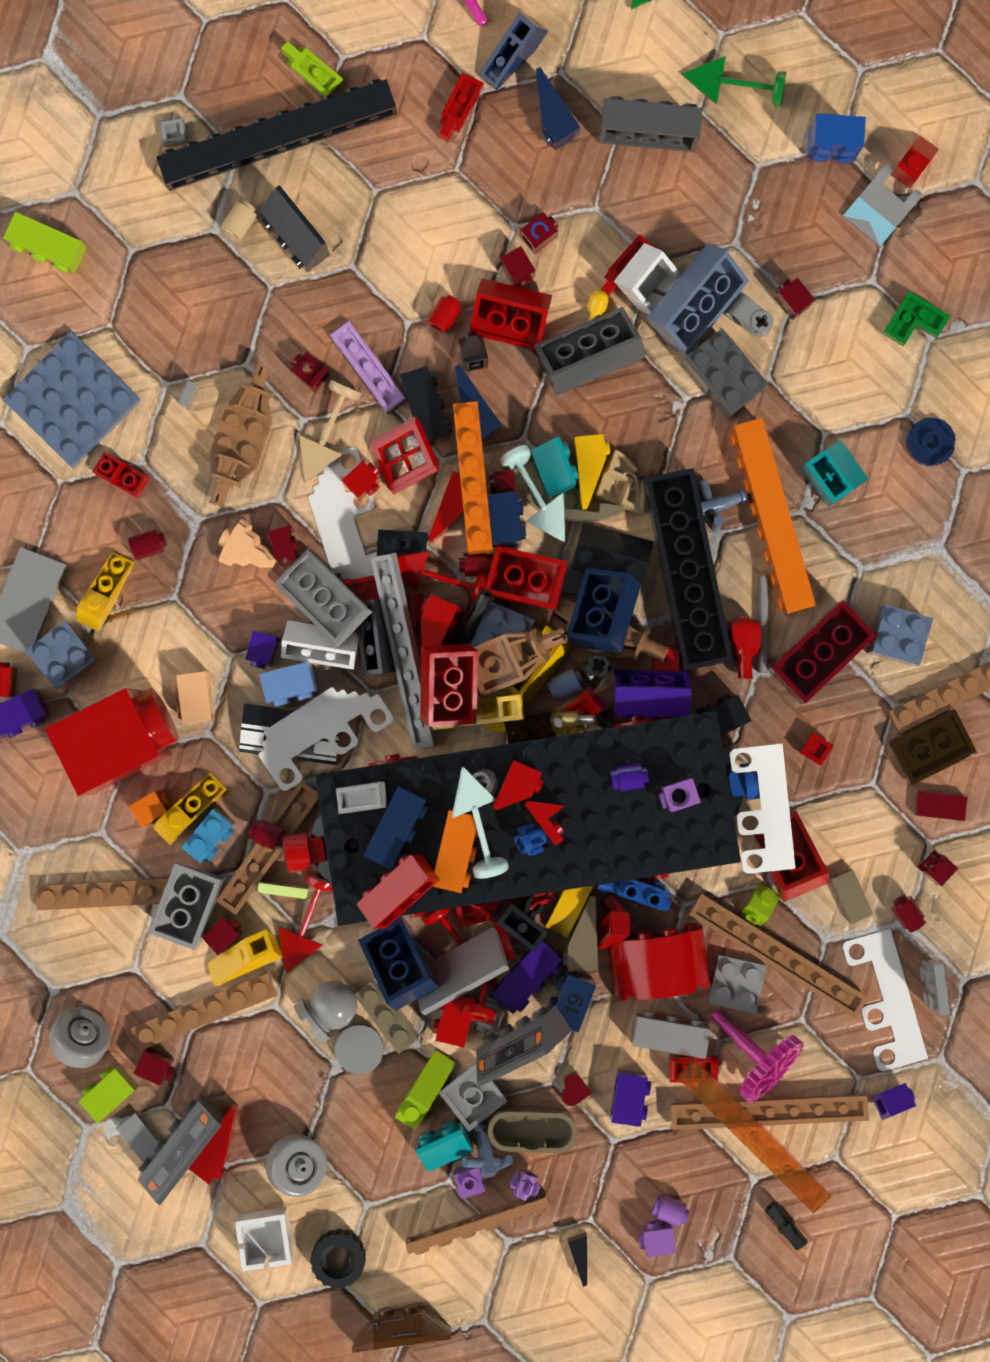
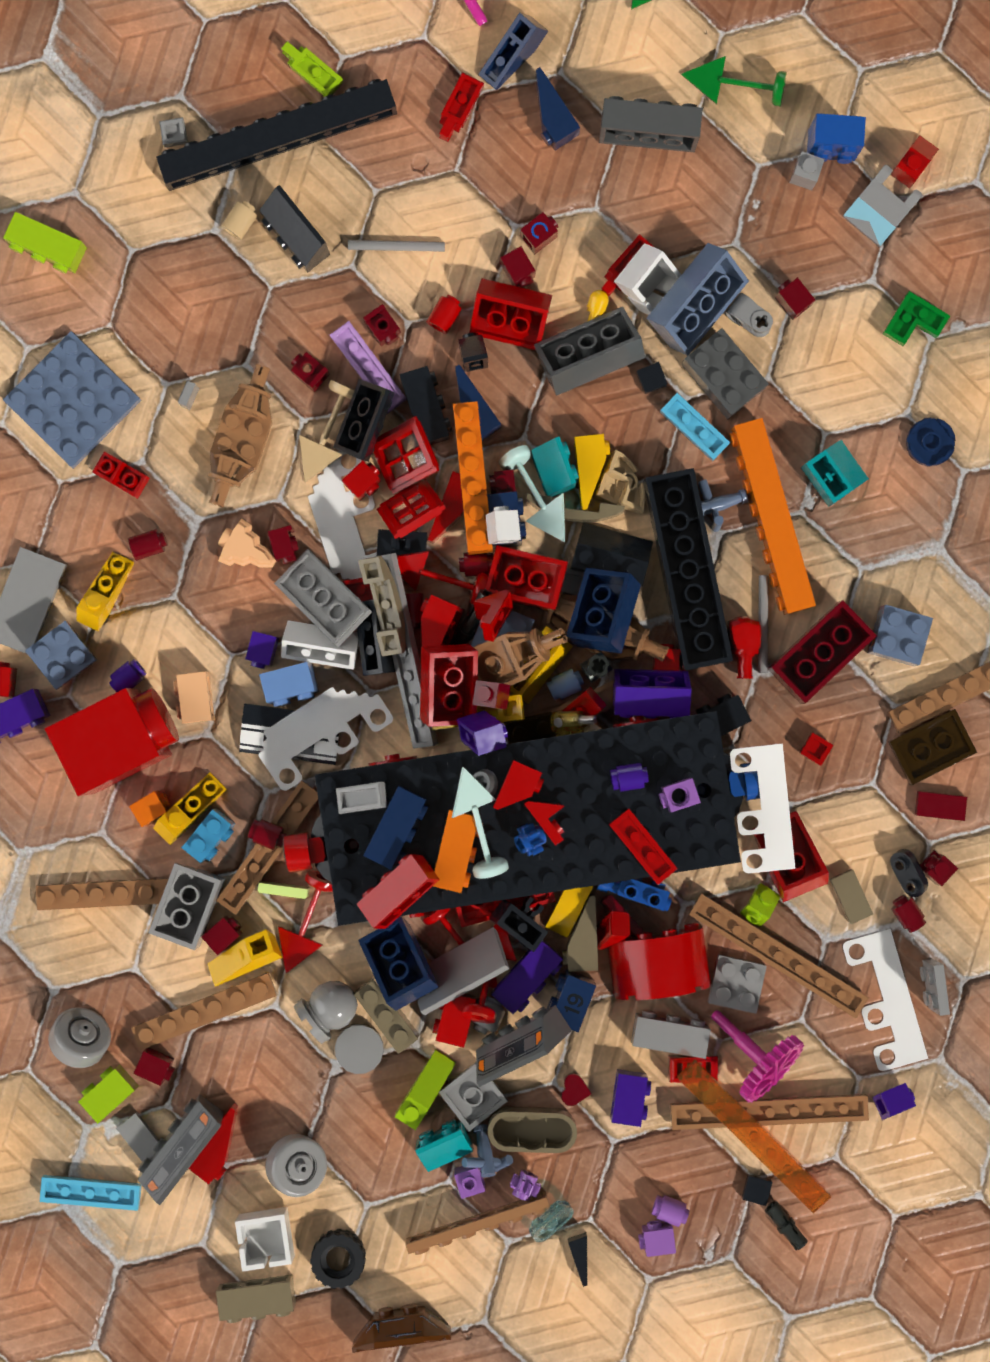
none -> medium azure plate [39,1175,142,1211]
none -> dark purple brick [109,659,147,692]
none -> dark tan brick [216,1275,296,1323]
none -> black slope [333,379,395,462]
none -> light grey bar [348,240,445,252]
none -> dark tan slope [358,556,406,656]
none -> dark red brick [363,304,401,346]
none -> red piece [376,479,446,539]
none -> dark purple brick [457,710,508,756]
none -> dark red brick [472,680,510,709]
none -> red slope [474,590,513,642]
none -> white brick [486,506,521,544]
none -> clear light blue plate [529,1200,574,1242]
none -> red plate [609,808,678,885]
none -> black tile [636,362,668,394]
none -> medium azure plate [660,393,730,461]
none -> black tile [741,1174,773,1206]
none -> light grey brick [789,152,825,191]
none -> black plate [890,849,928,897]

